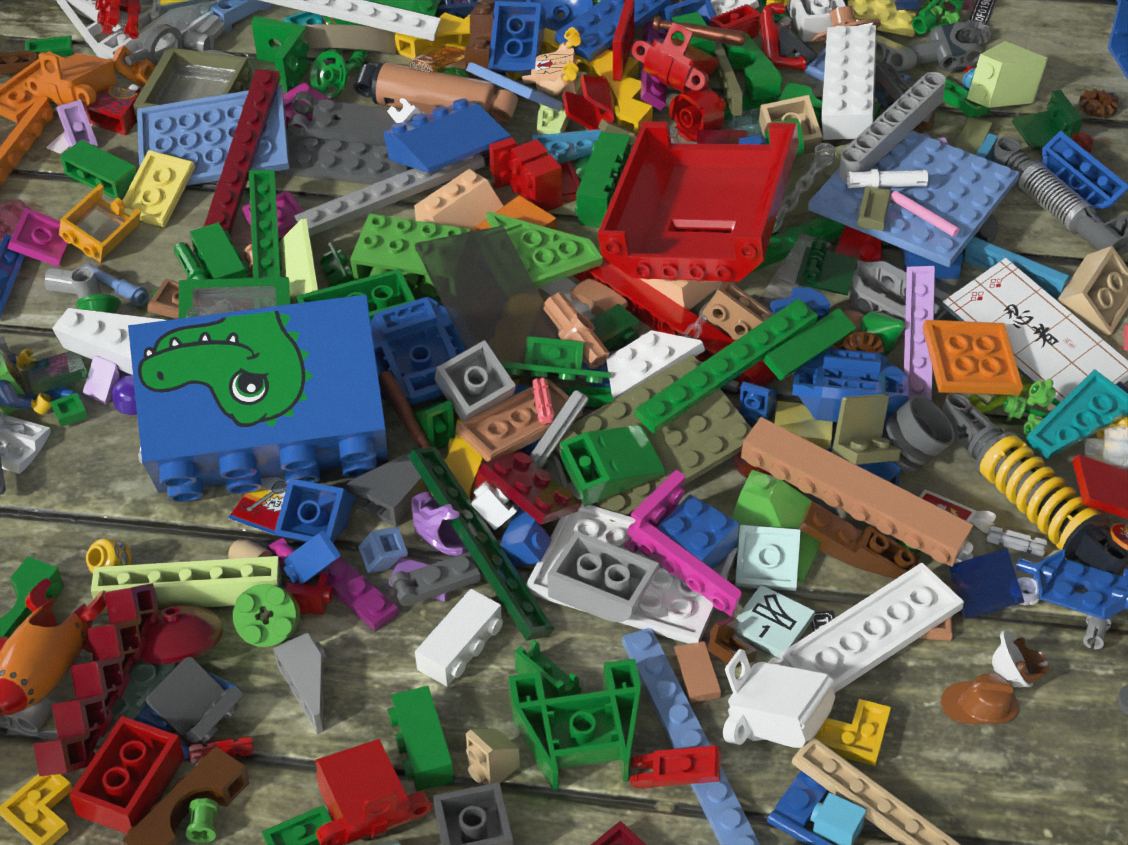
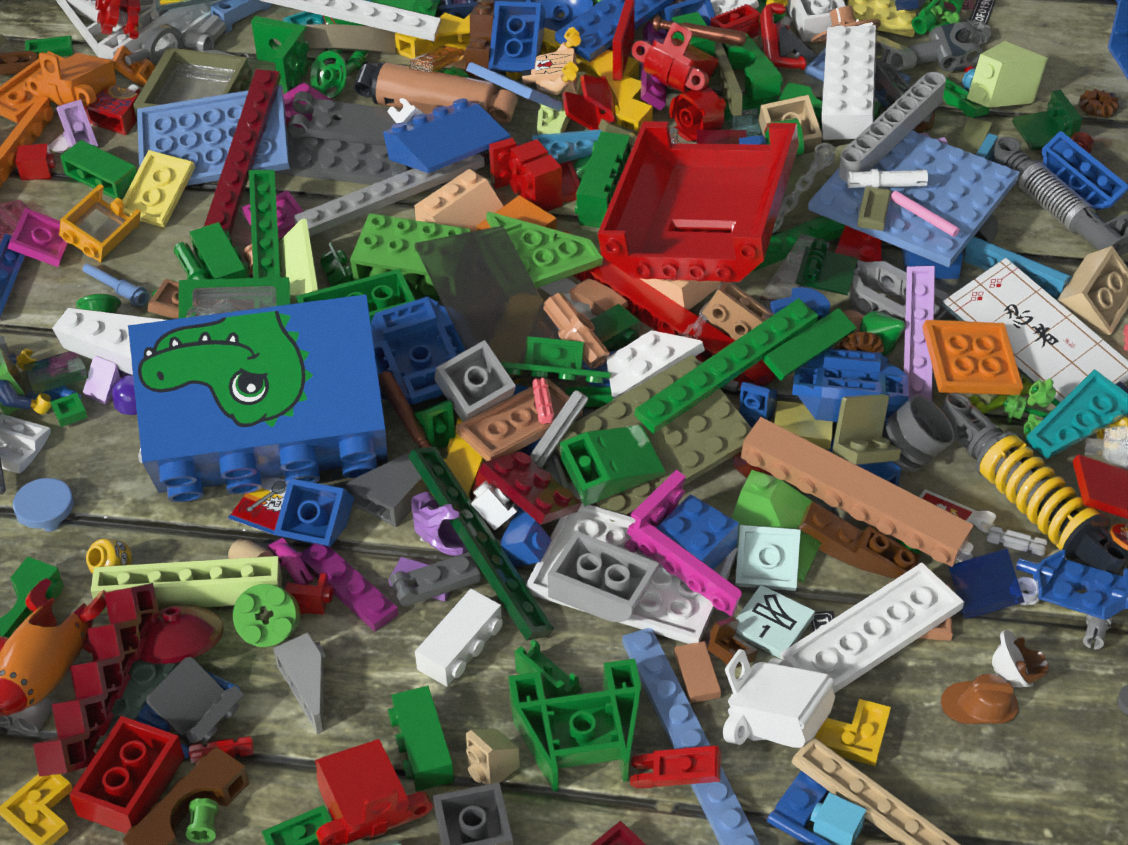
light grey piece [44,266,101,299] -> none
slope [283,530,341,584] -> none
medium blue brick [358,527,408,574] -> none
none -> medium blue tile [13,478,74,532]
none -> red brick [16,144,56,181]

